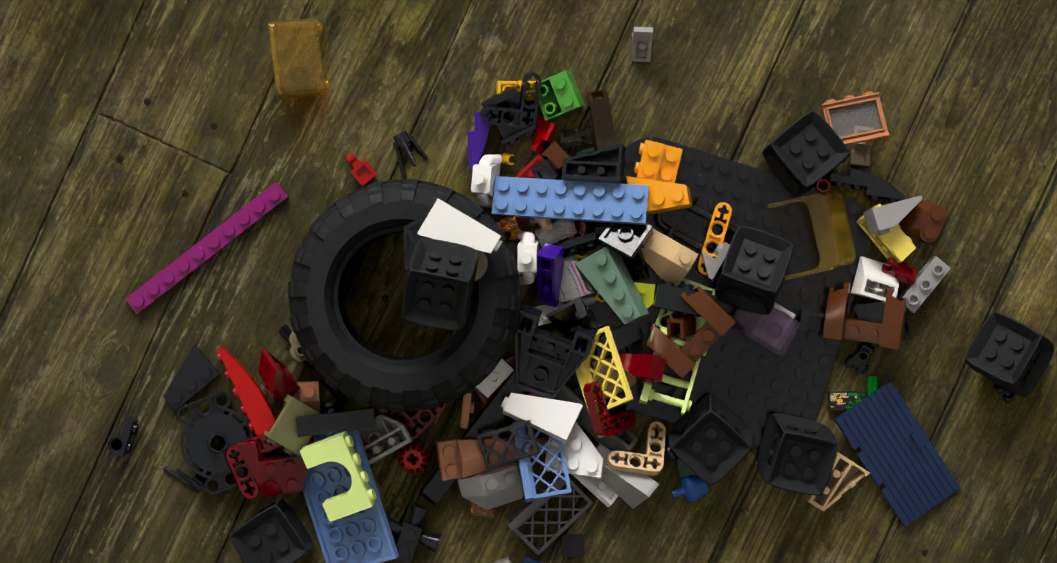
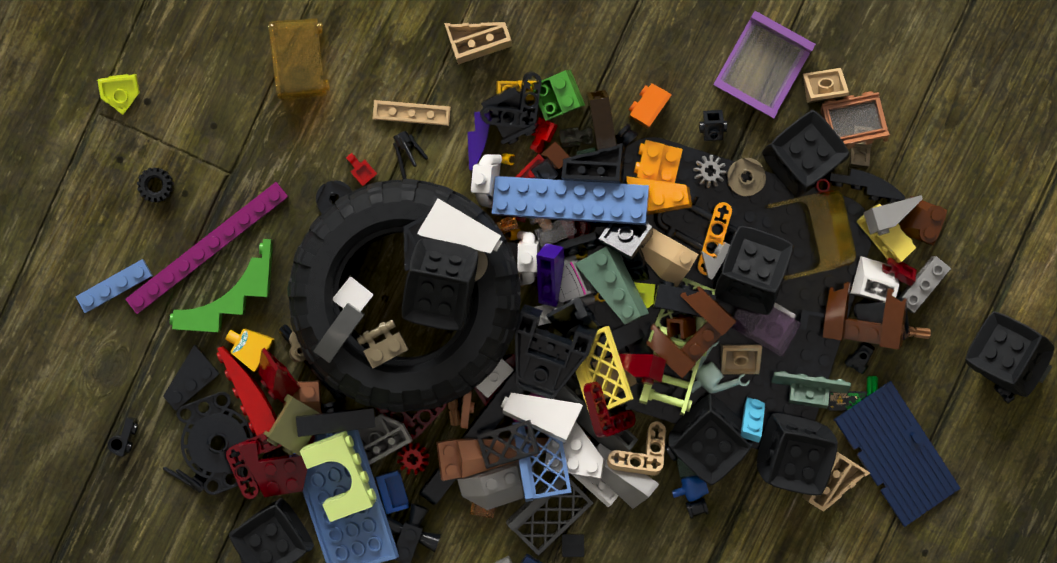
light grey slope [631,27,653,62] -> none
none -> medium blue plate [75,259,153,313]
none -> neon yellow plate [97,74,140,115]
none -> black tyre [137,168,174,203]
none -> bright green arch [170,239,273,332]
none -> yellow torso [225,328,275,372]
none -> dark grey slope [314,303,365,363]
none -> black plate [316,180,353,214]
none -> white sticker [333,277,373,311]
none -> dark tan plate [357,320,409,368]
none -> tan tile [373,100,451,126]
none -> blue panel [376,469,410,514]
none -> tan wedge [444,22,512,65]
none -> medium nougat piece [448,399,461,426]
none -> black wheel [615,124,639,147]
none -> orange slope [629,83,671,129]
none -> black bush [686,497,709,519]
none -> light aqua piece [691,341,750,393]
none -> light grey gear [693,155,726,188]
none -> black brick [699,110,727,141]
none -> clear piece [713,11,816,119]
none -> tan slope [720,344,762,374]
none -> dark tan plate [727,158,766,196]
none -> medium azure plate [740,397,765,443]
none -> sand green bracket [772,371,851,409]
none -> tan slope [803,68,849,103]
none -> medium nougat piece [908,326,931,339]

